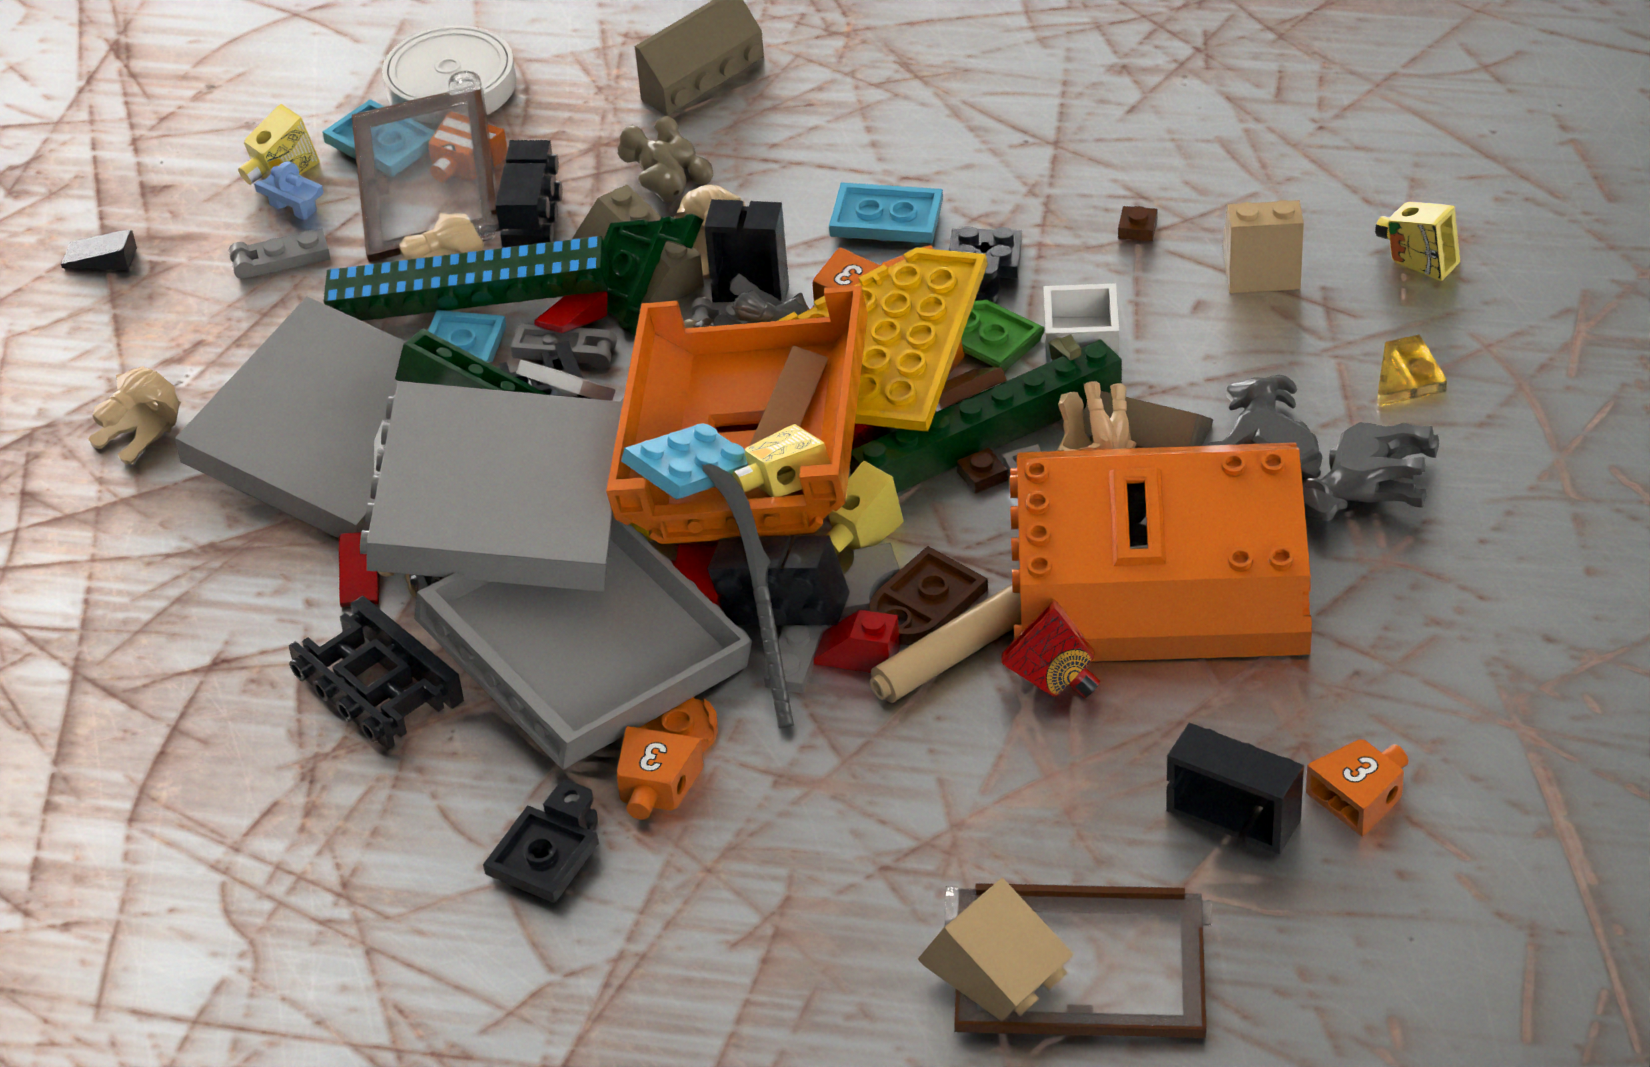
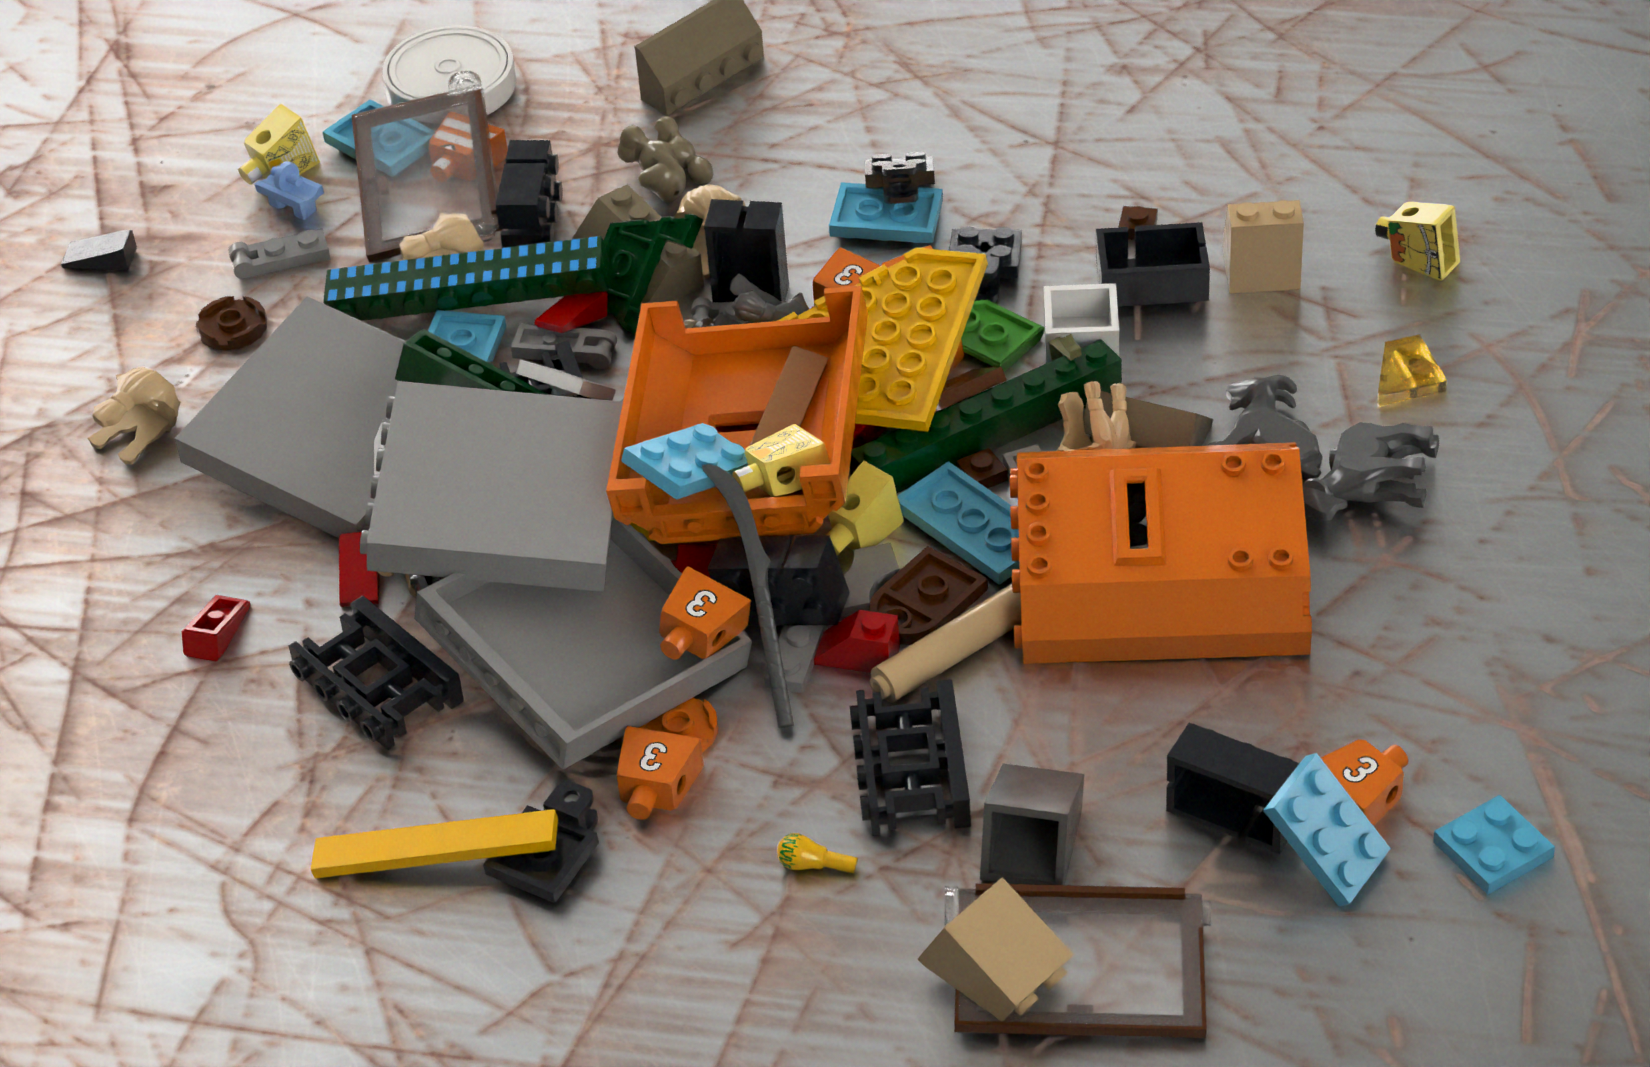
red torso [1001,599,1101,699] -> none
none -> red slope [182,595,251,661]
none -> reddish brown tile [196,296,267,351]
none -> yellow tile [310,809,558,878]
none -> orange torso [659,566,751,660]
none -> yellow piece [777,833,858,874]
none -> black fence [849,679,971,835]
none -> black plate [865,152,935,204]
none -> medium azure plate [898,461,1020,585]
none -> dark grey slope [980,763,1084,885]
none -> black piece [1096,222,1210,307]
none -> medium azure plate [1263,753,1391,906]
none -> medium azure plate [1433,795,1555,895]

